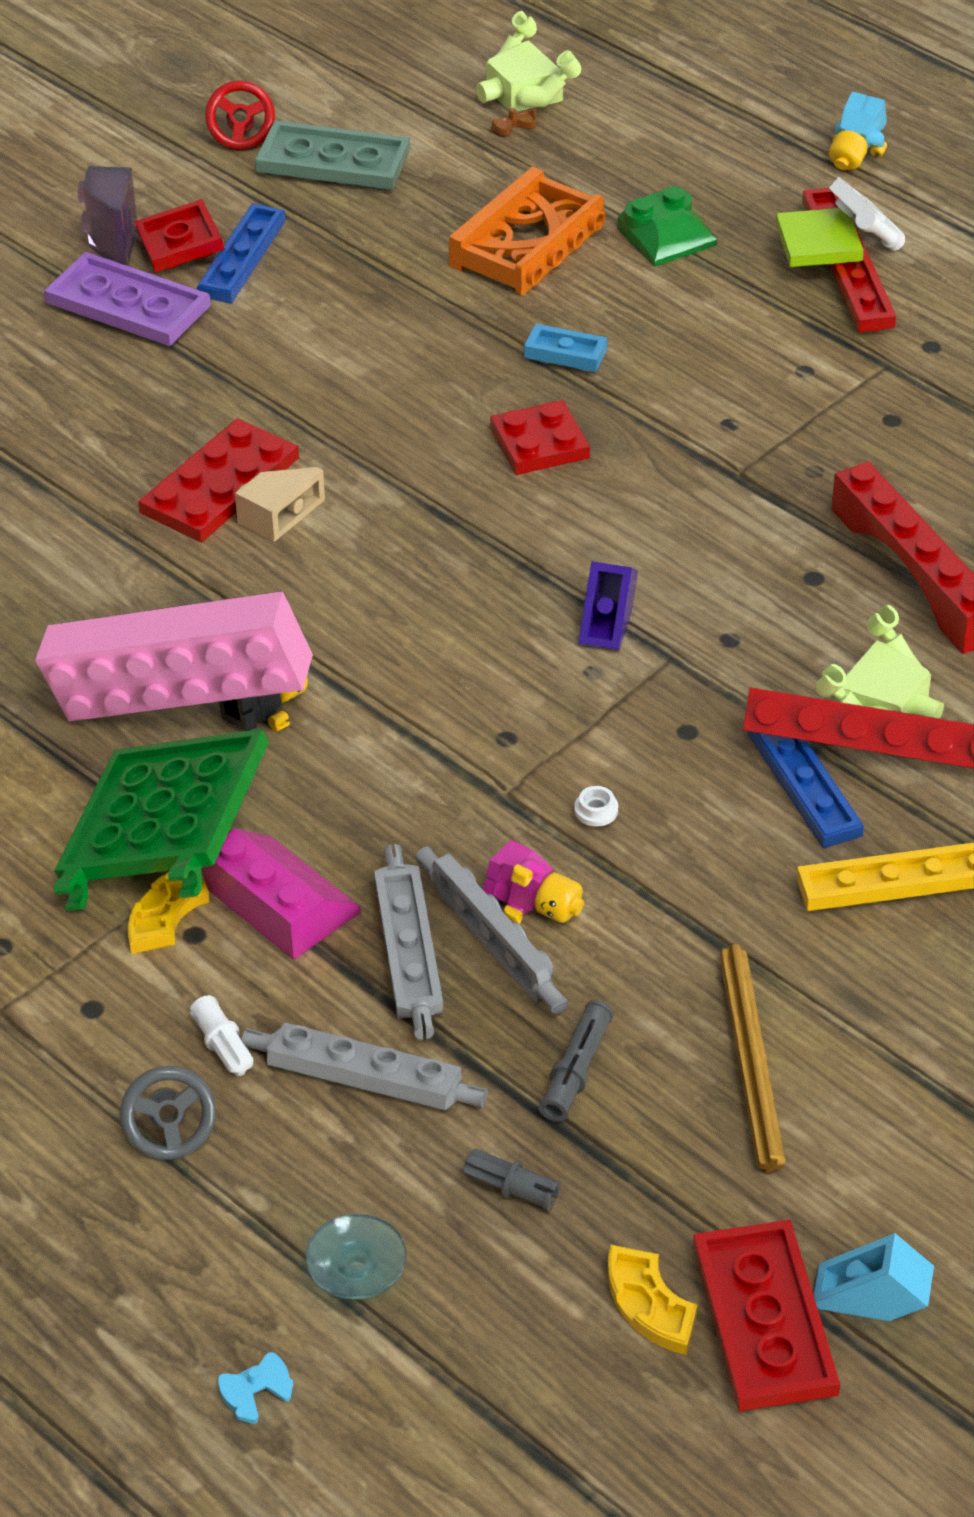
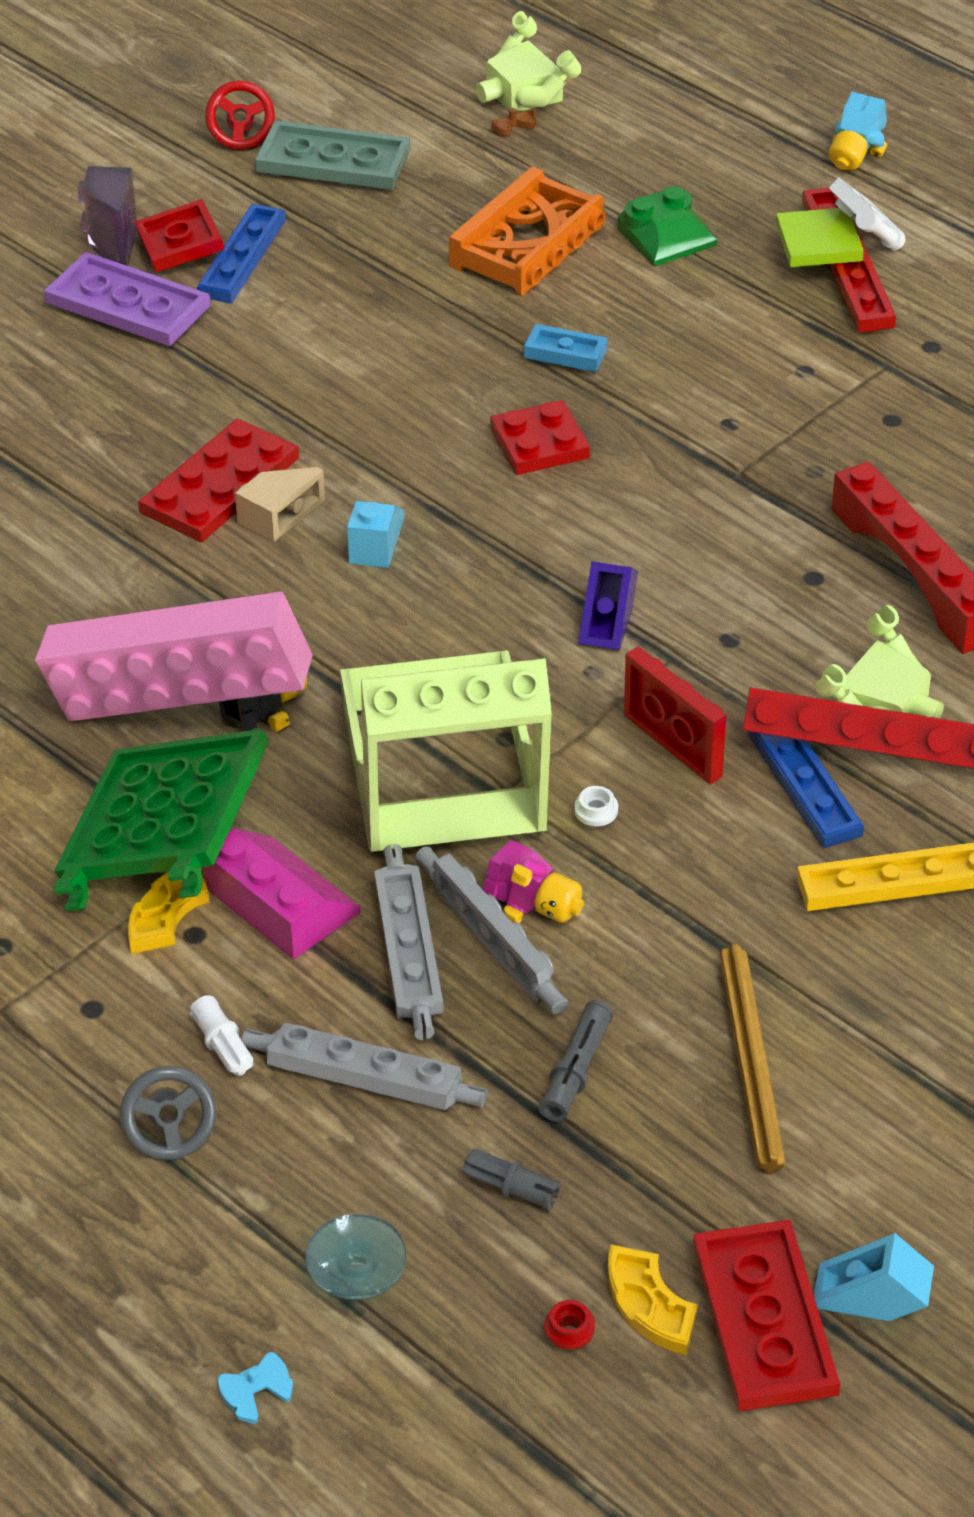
none -> yellowish green window [339,650,552,852]
none -> medium azure slope [347,501,405,568]
none -> red plate [544,1300,595,1349]
none -> red plate [624,646,727,784]

